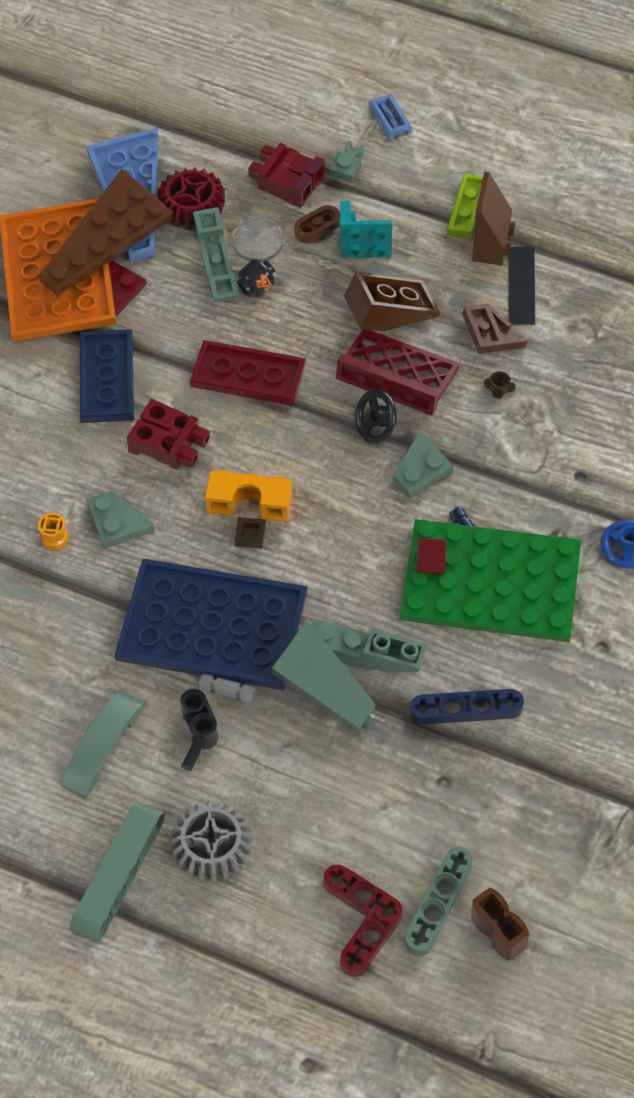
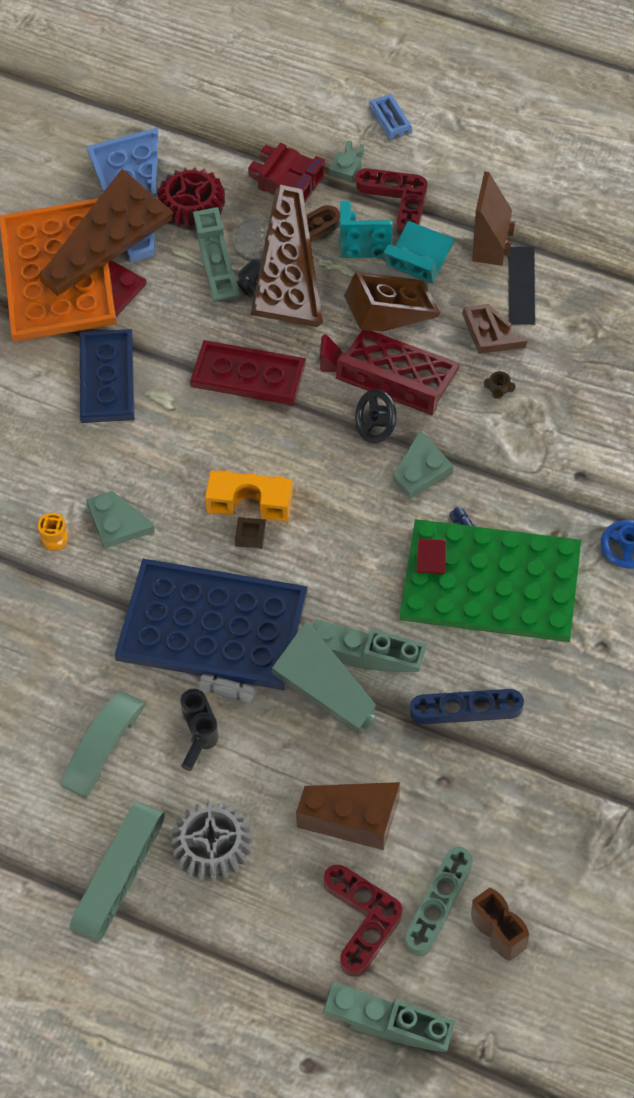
dark red hips [127,398,210,470] -> none
lime tile [447,173,483,240] -> none
none -> reddish brown wing [250,185,323,327]
none -> reddish brown wedge [296,782,400,850]
none -> dark red slope [320,334,342,372]
none -> sand green slope [322,981,455,1052]
none -> dark red beam [356,168,427,236]
none -> teal bracket [384,221,454,284]

